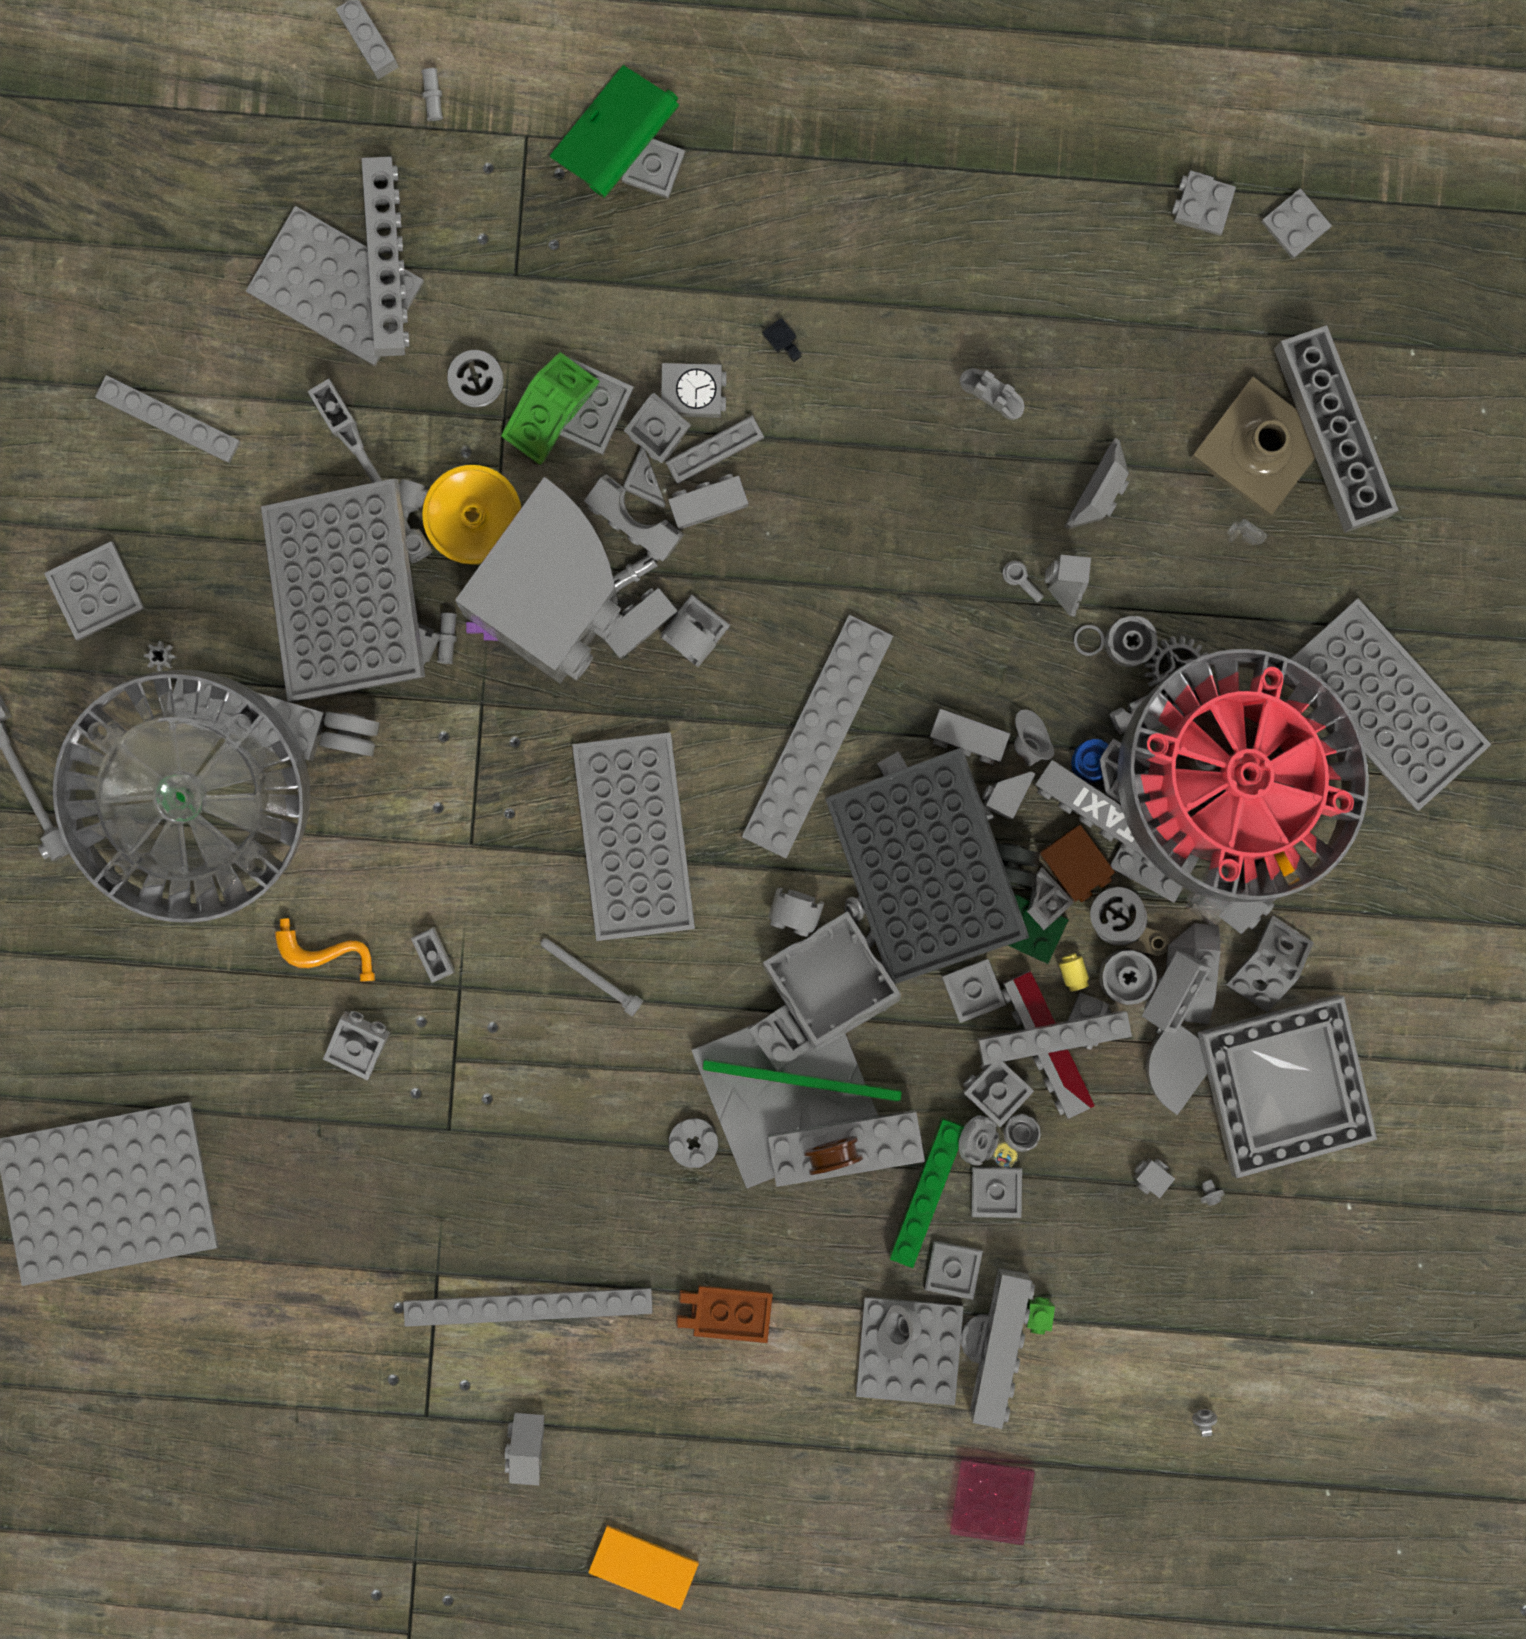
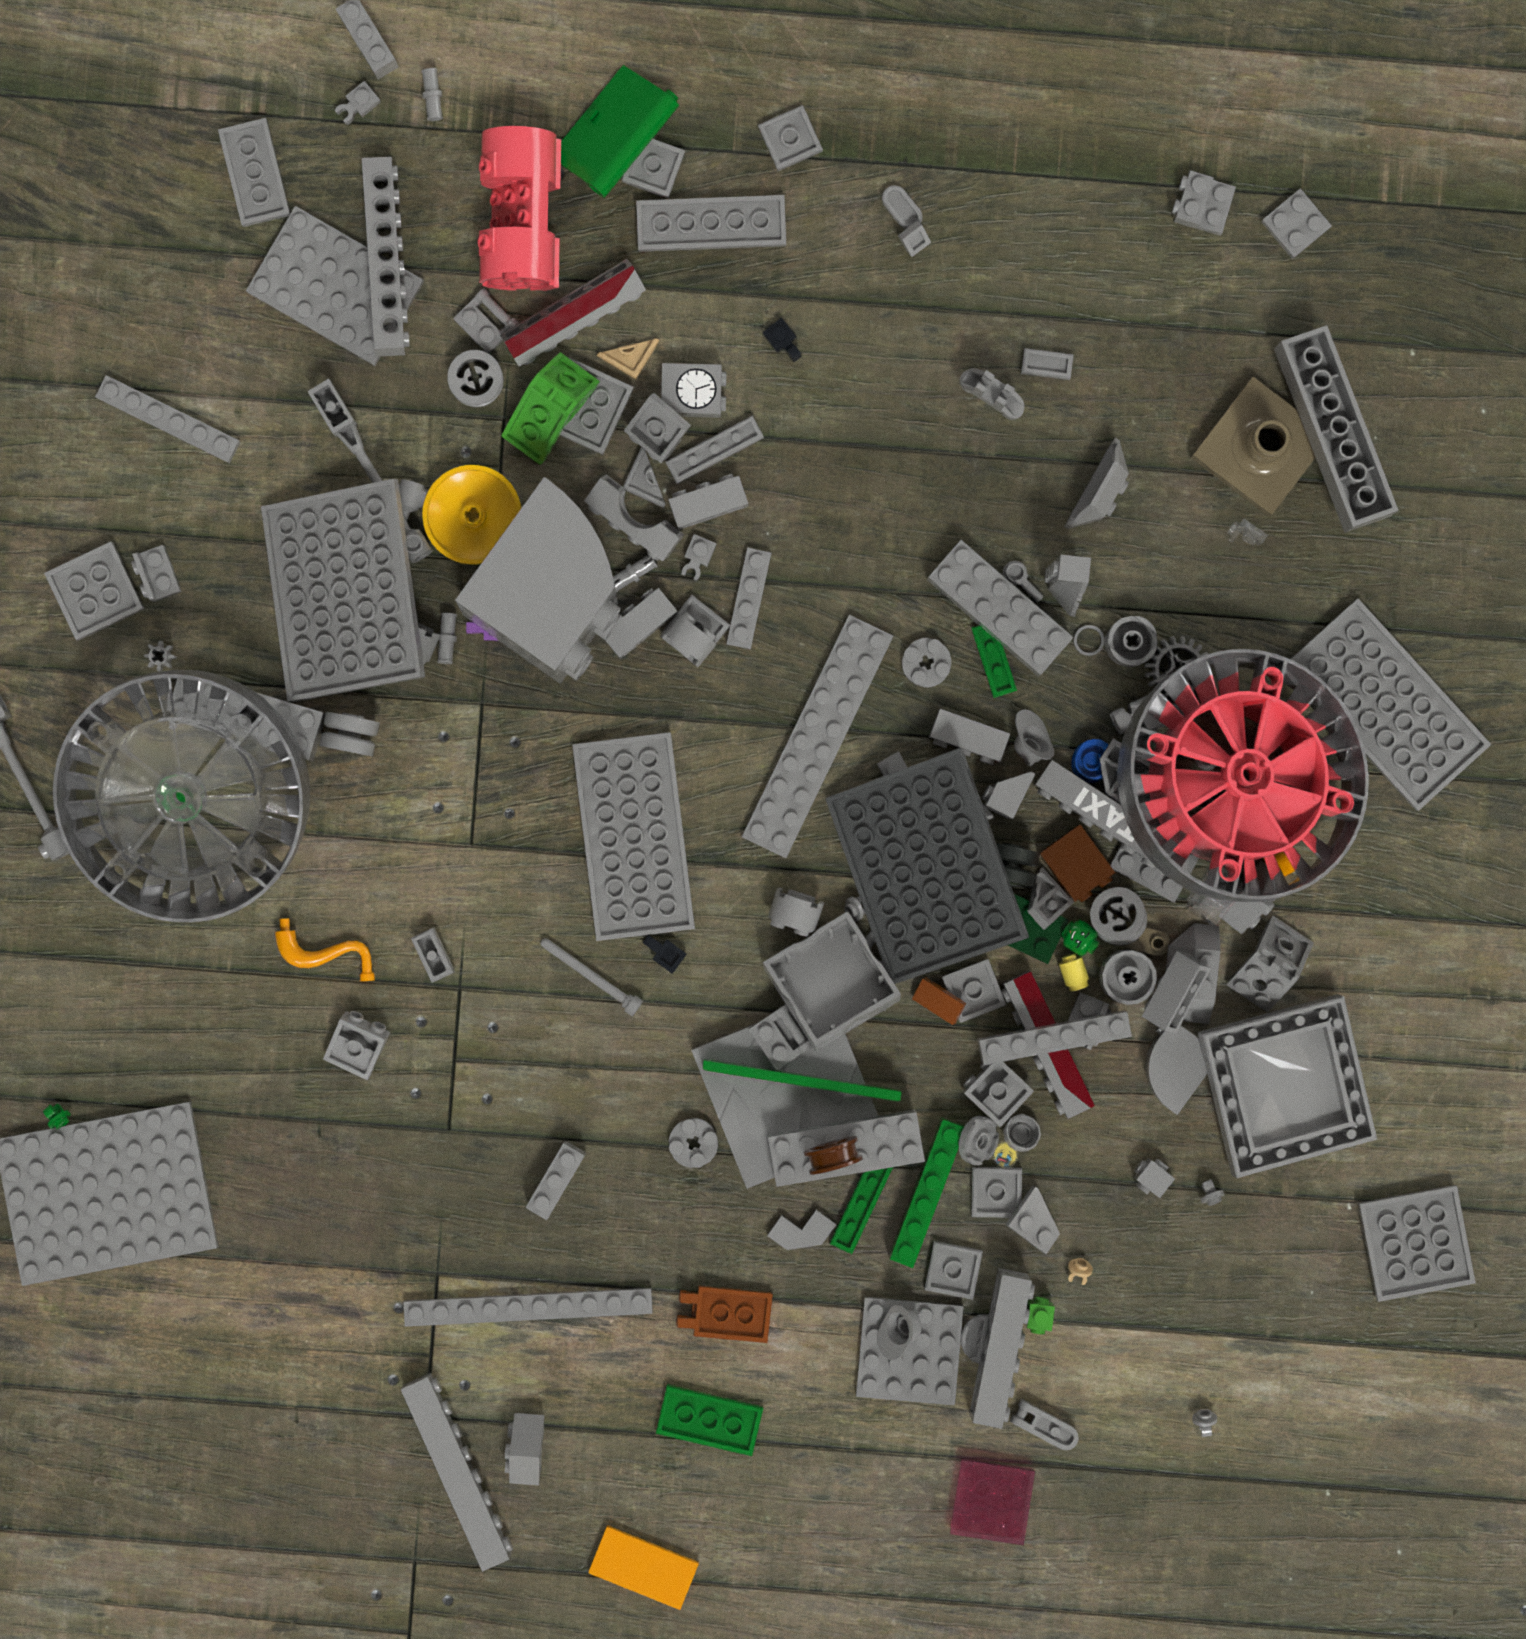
none -> green plate [43,1104,71,1129]
none -> light grey bracket [131,545,182,602]
none -> light grey plate [218,118,291,227]
none -> light grey plate [335,81,381,125]
none -> light grey brick [401,1373,513,1572]
none -> light grey plate [453,288,519,354]
none -> coral cylinder [478,126,561,291]
none -> brick [500,259,646,366]
none -> light grey brick [525,1140,586,1220]
none -> tan tile [597,338,660,380]
none -> light grey plate [636,195,786,252]
none -> black plate [642,935,687,974]
none -> green tile [656,1384,763,1456]
none -> light grey plate [682,534,717,581]
none -> light grey plate [727,547,771,650]
none -> light grey tile [758,105,823,171]
none -> light grey tile [767,1209,836,1250]
none -> green tile [829,1167,893,1254]
none -> light grey tile [882,185,922,230]
none -> light grey plate [898,221,931,257]
none -> light grey plate [902,638,951,688]
none -> dark orange tile [912,977,966,1025]
none -> light grey brick [927,540,1073,677]
none -> green tile [971,625,1017,698]
none -> light grey wing [1006,1186,1060,1254]
none -> light grey plate [1010,1399,1079,1450]
none -> light grey tile [1021,348,1074,380]
none -> green head [1061,920,1100,957]
none -> tan plate [1068,1258,1093,1285]
none -> light grey plate [1358,1185,1476,1302]

